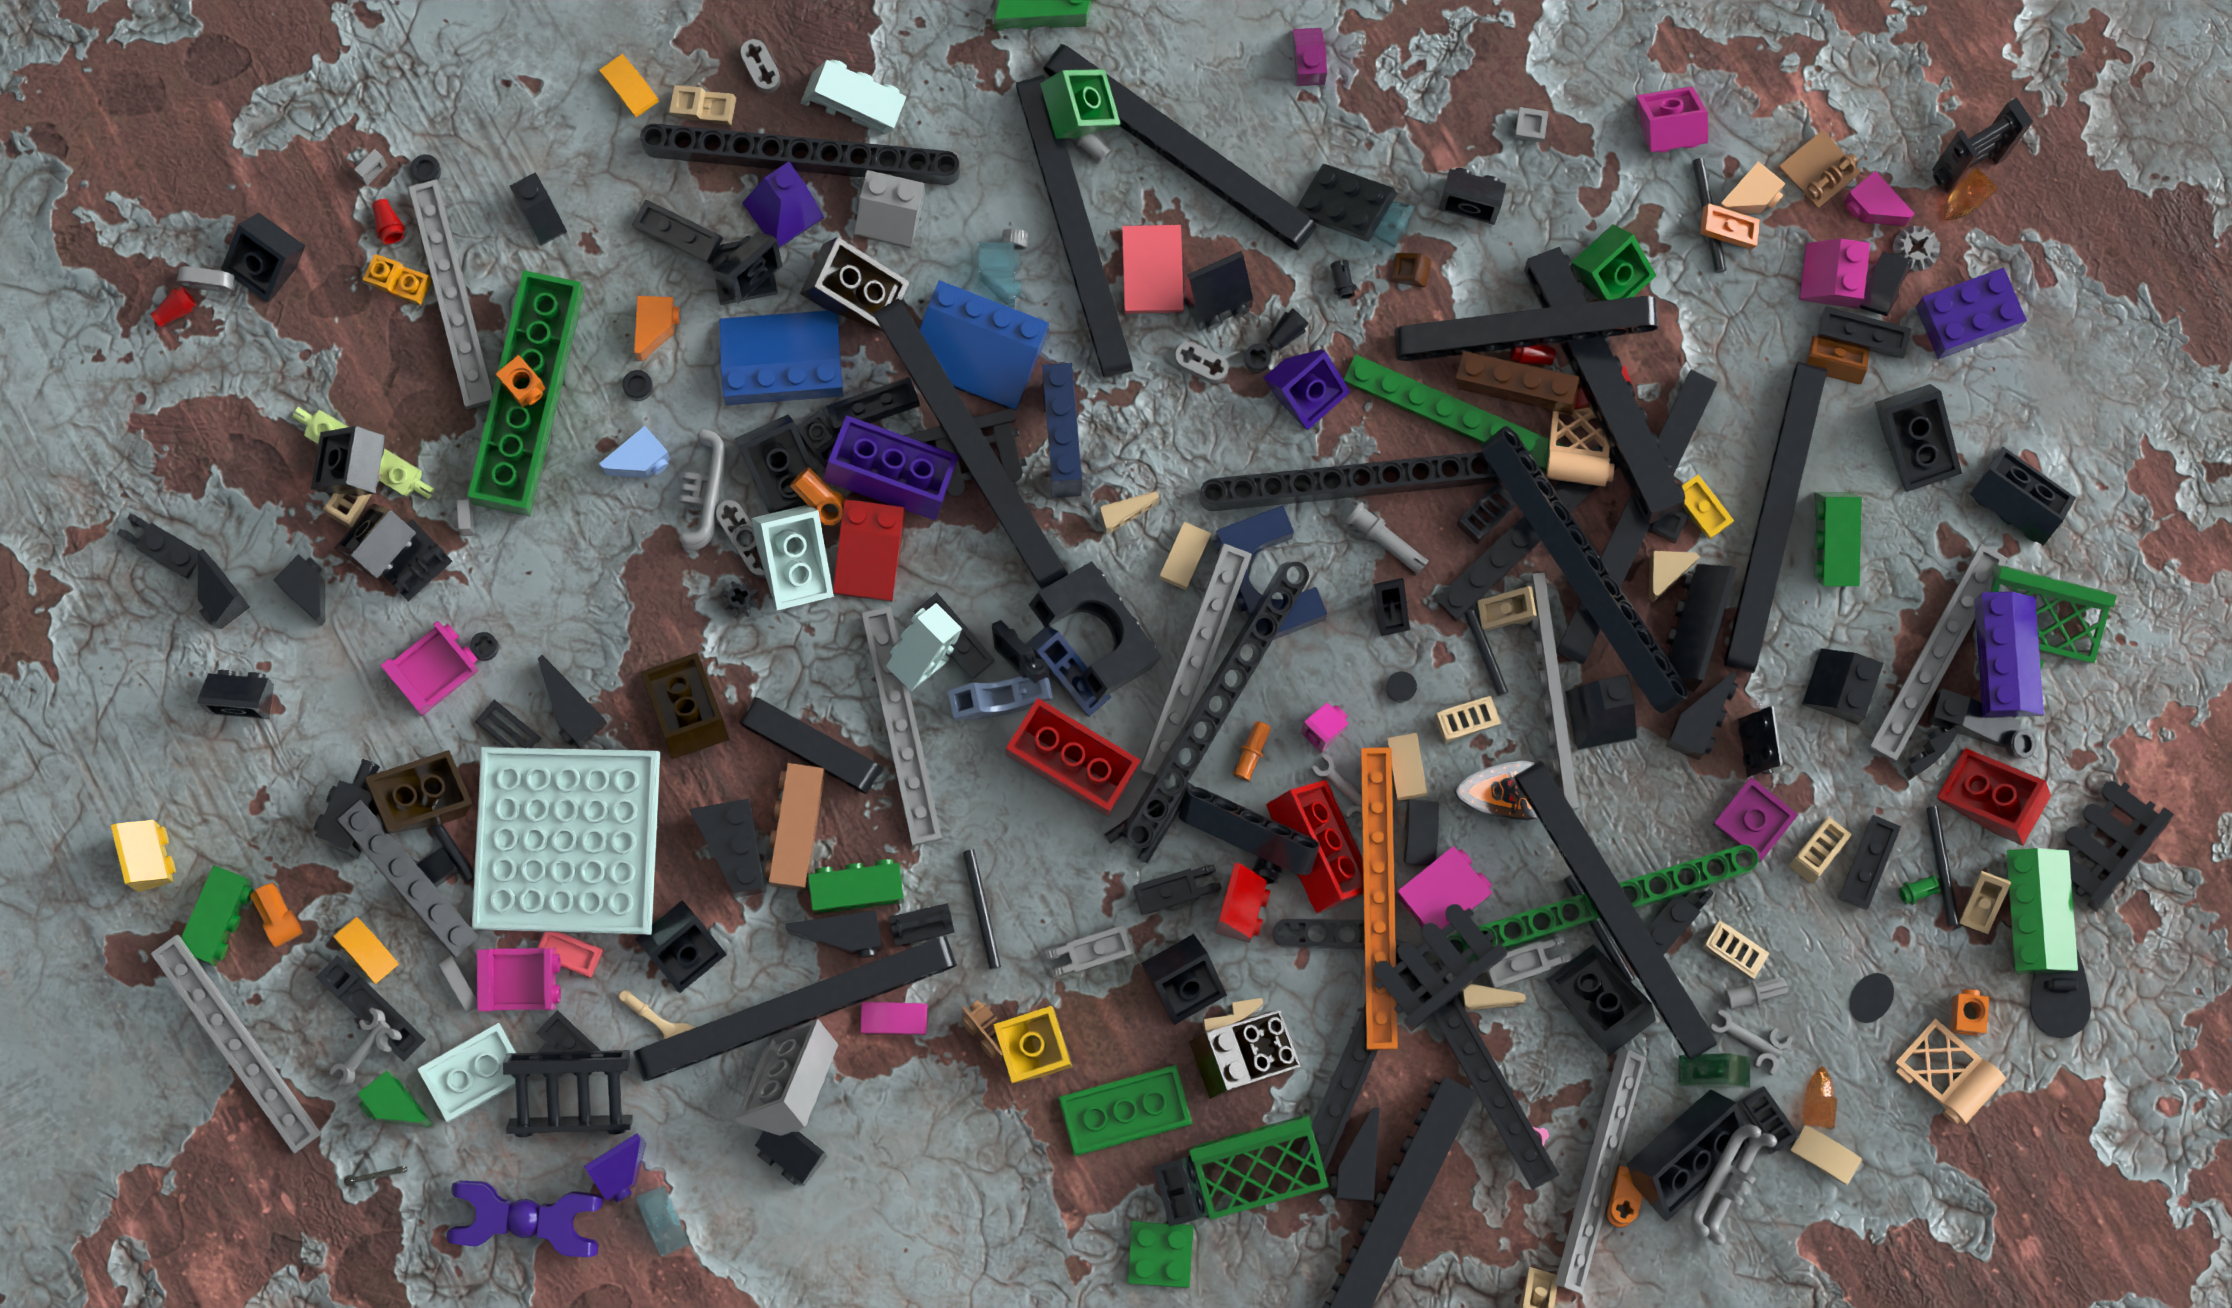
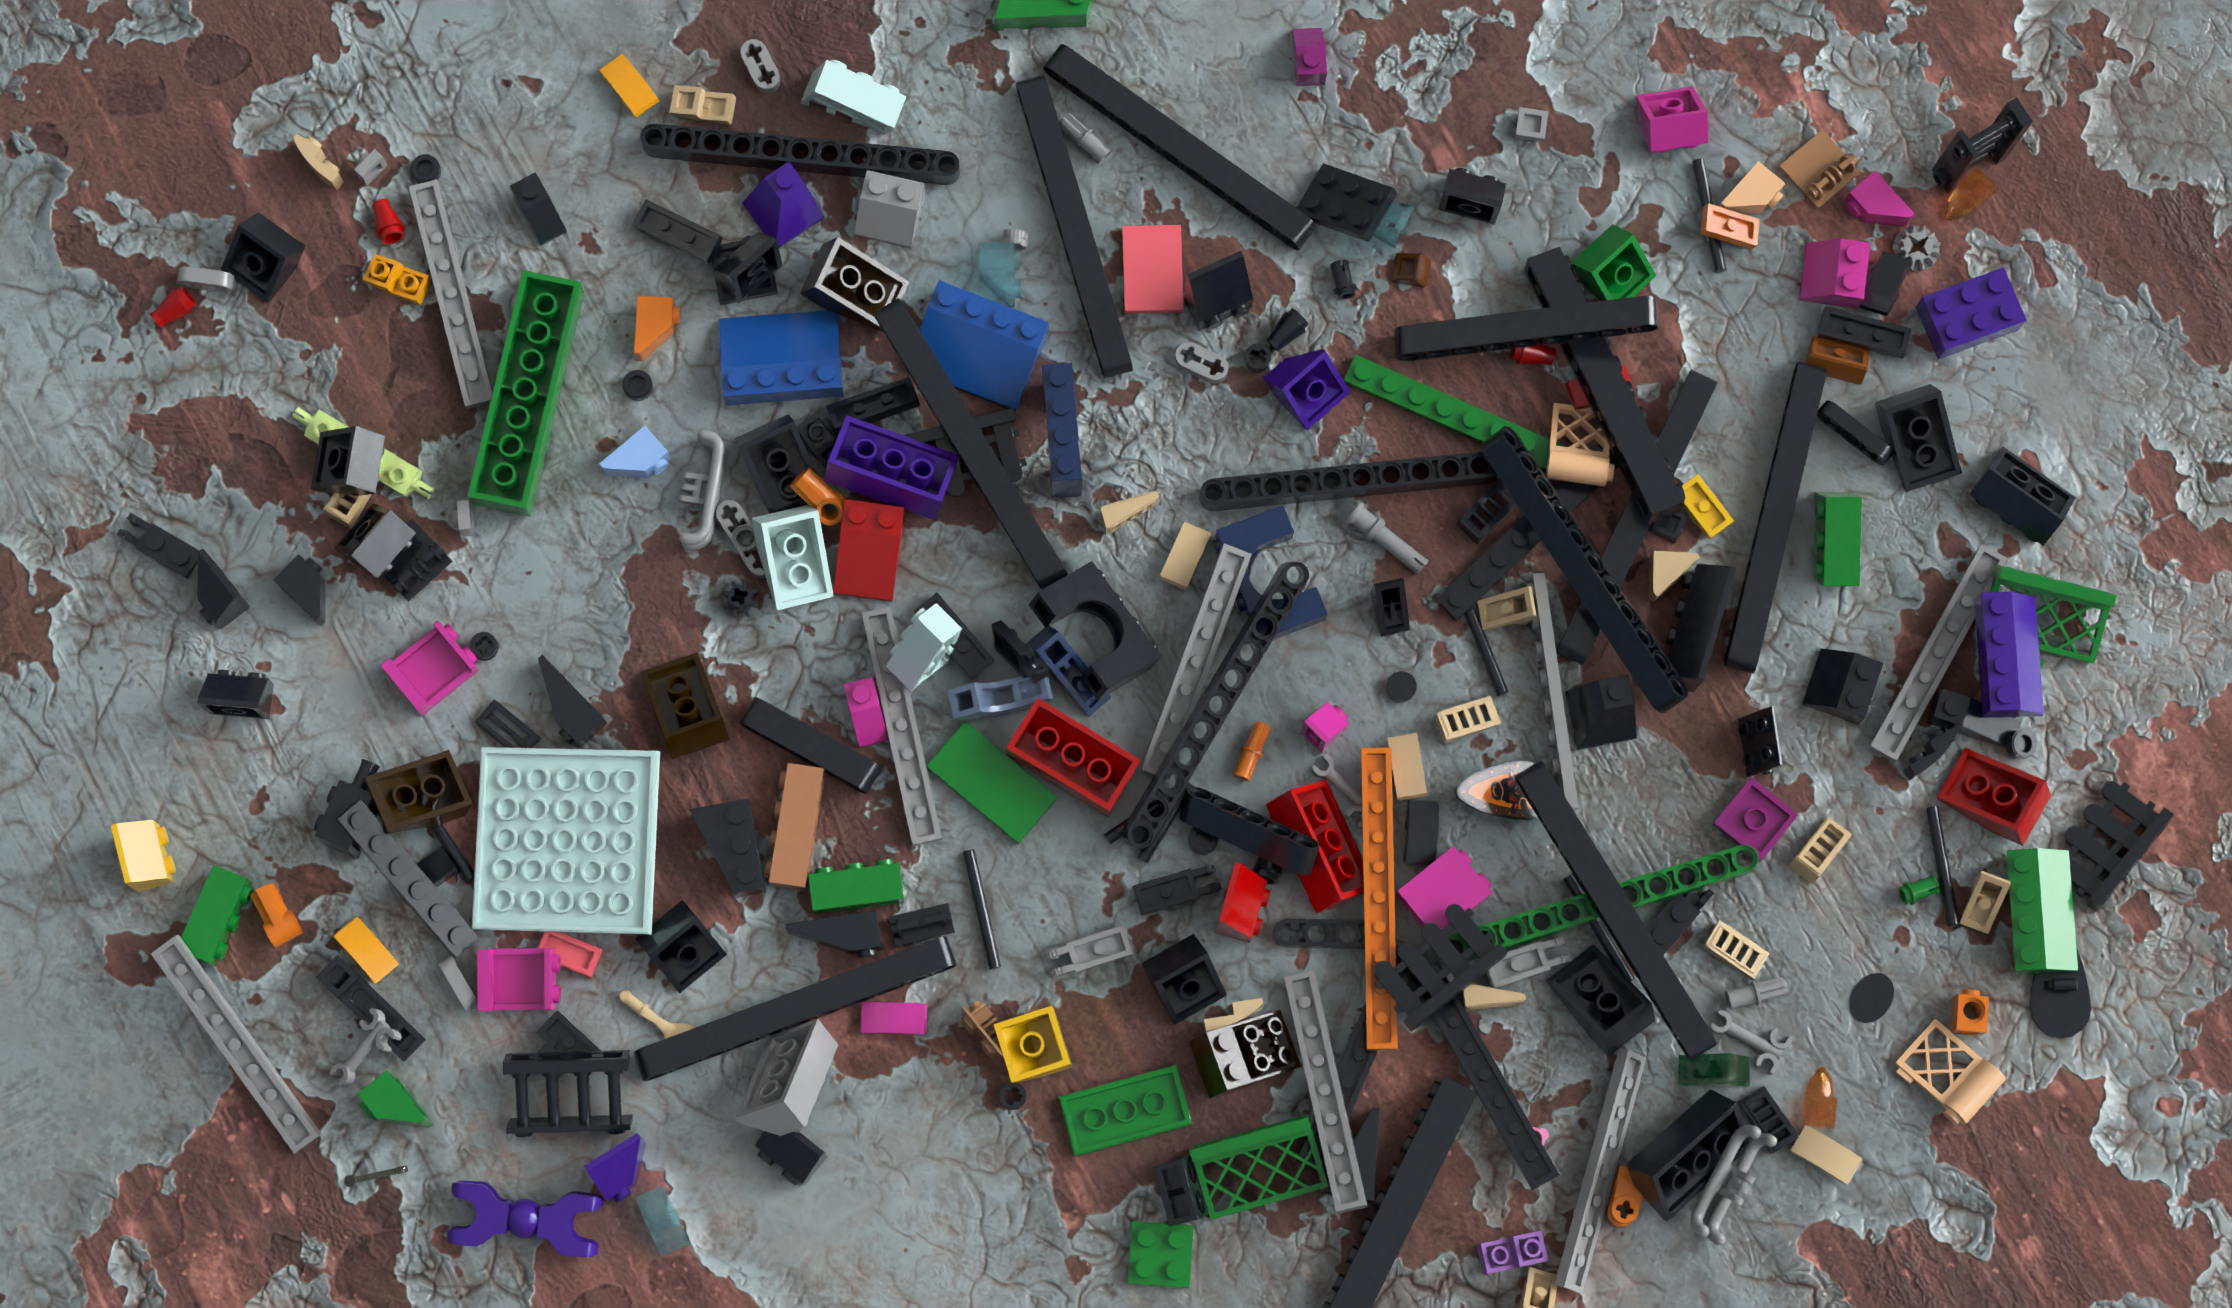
light aqua plate [418,1023,529,1123] -> none
orange brick [496,355,545,408] -> none
green slope [1040,69,1121,139] -> none
reddish brown brick [1456,351,1580,415] -> none
black slope [1666,672,1738,760] -> none
black plate [1838,815,1901,910] -> none
none -> tan slope [293,133,344,191]
none -> dark pink slope [843,677,889,748]
none -> green tile [926,721,1057,845]
none -> black bush [999,1082,1026,1110]
none -> black tile [1188,827,1219,855]
none -> light grey plate [1284,970,1368,1214]
none -> medium lavender slope [1477,1231,1548,1275]
none -> black beam [1817,400,1894,466]

